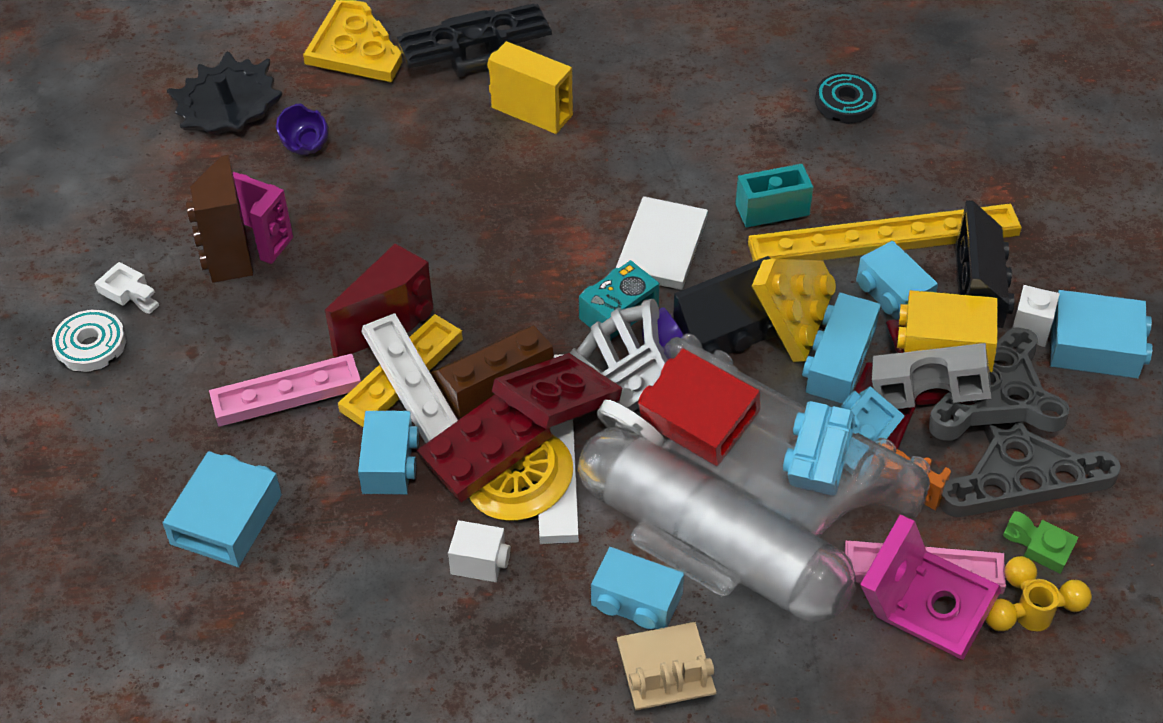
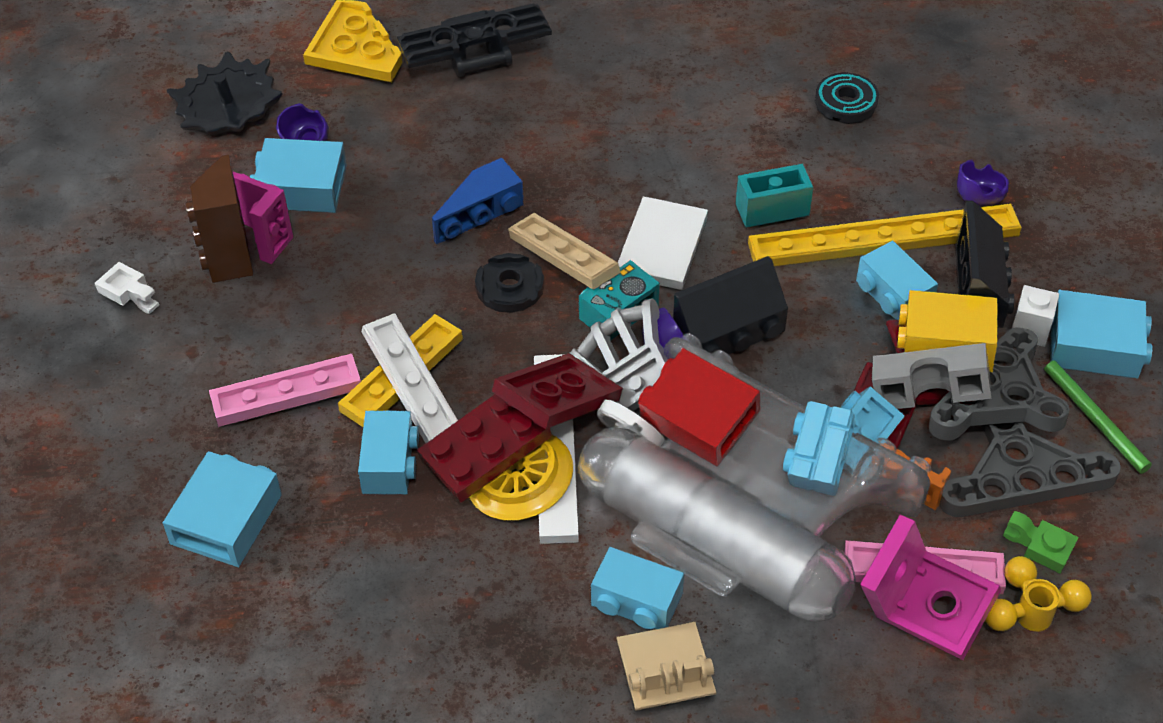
white tile [52,309,126,372] -> none
dark red slope [325,244,433,357] -> none
reddish brown slope [430,325,554,419] -> none
white brick [448,520,511,582] -> none
yellow brick [487,41,573,134] -> none
yellow plate [752,259,836,362] -> none
medium azure brick [802,293,881,404] -> none
none -> medium azure brick [250,138,347,213]
none -> blue slope [432,158,523,244]
none -> black tile [475,253,544,313]
none -> tan tile [508,213,621,290]
none -> dark purple hair [957,160,1009,206]
none -> bright green bar [1044,361,1152,474]

